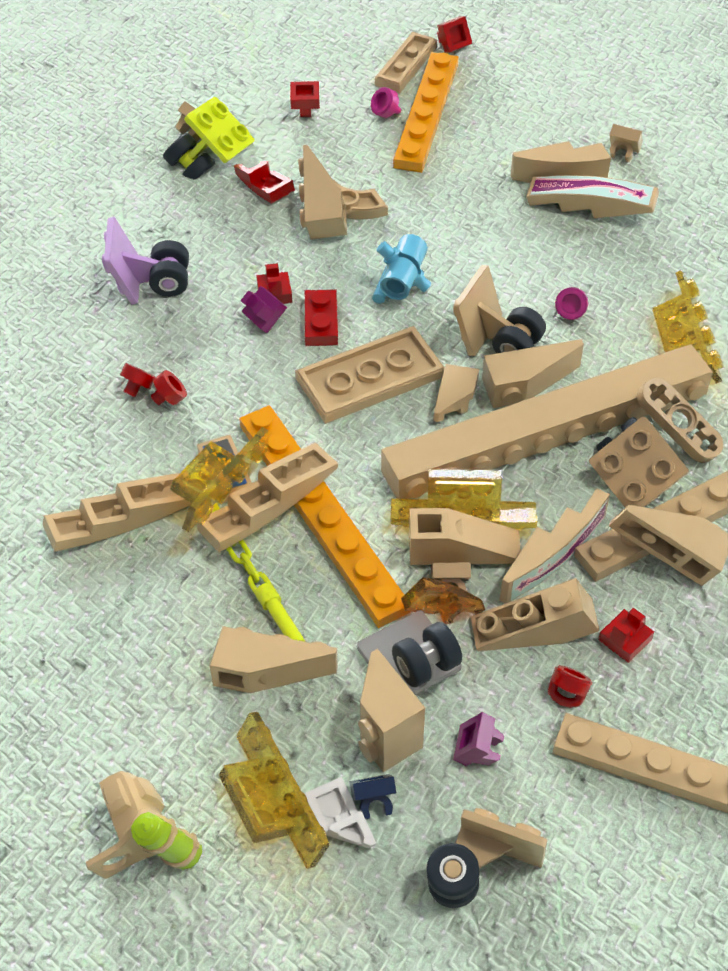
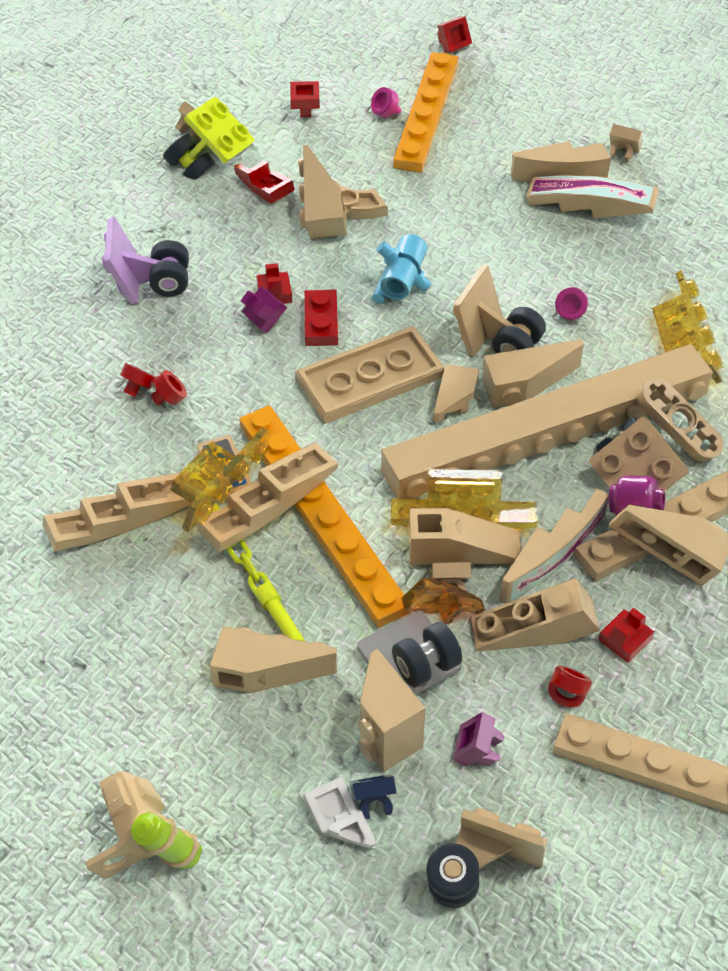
clear yellow bracket [219,712,329,869] -> none
tan tile [375,32,437,94] -> none
none -> magenta head [609,475,666,516]

